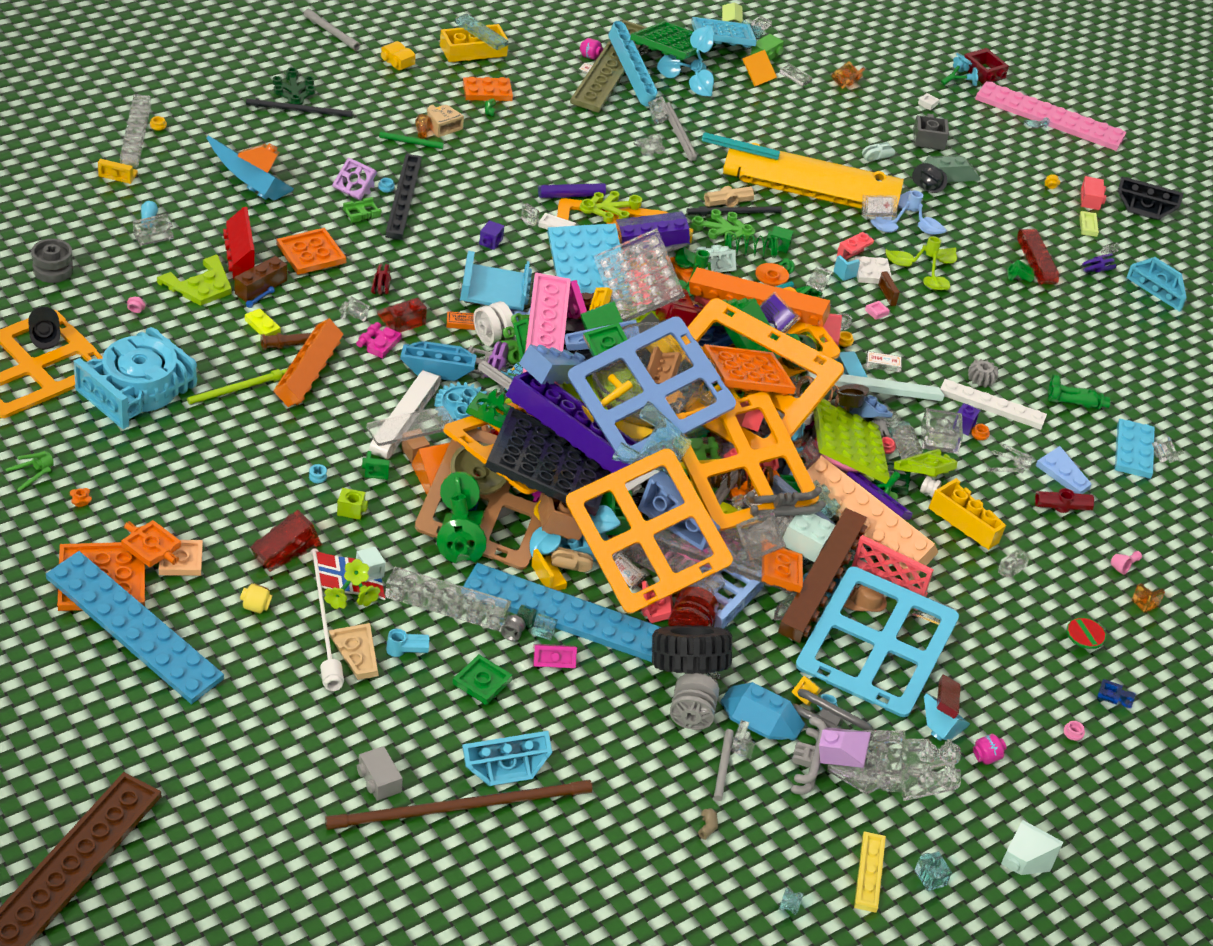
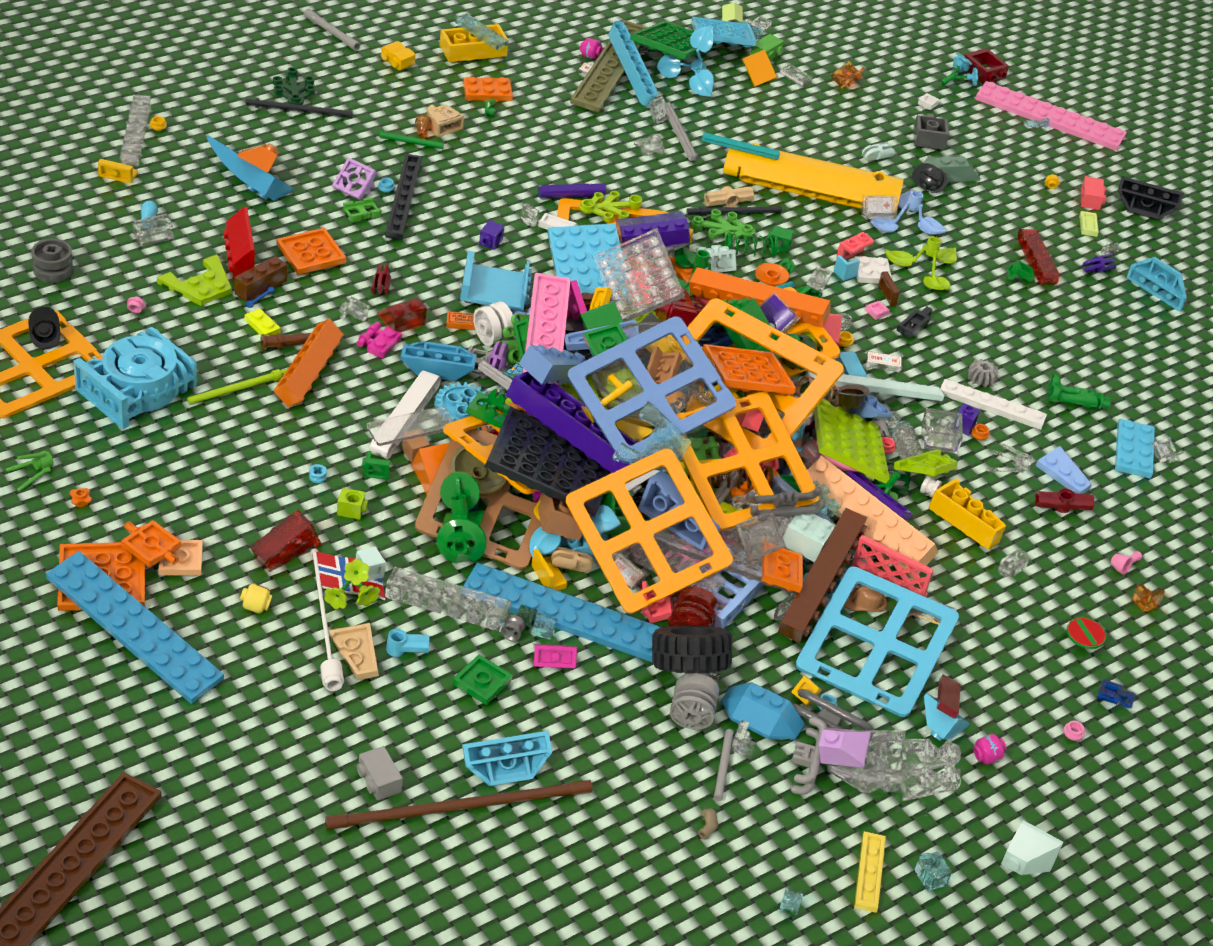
none -> black hinge [896,306,933,339]

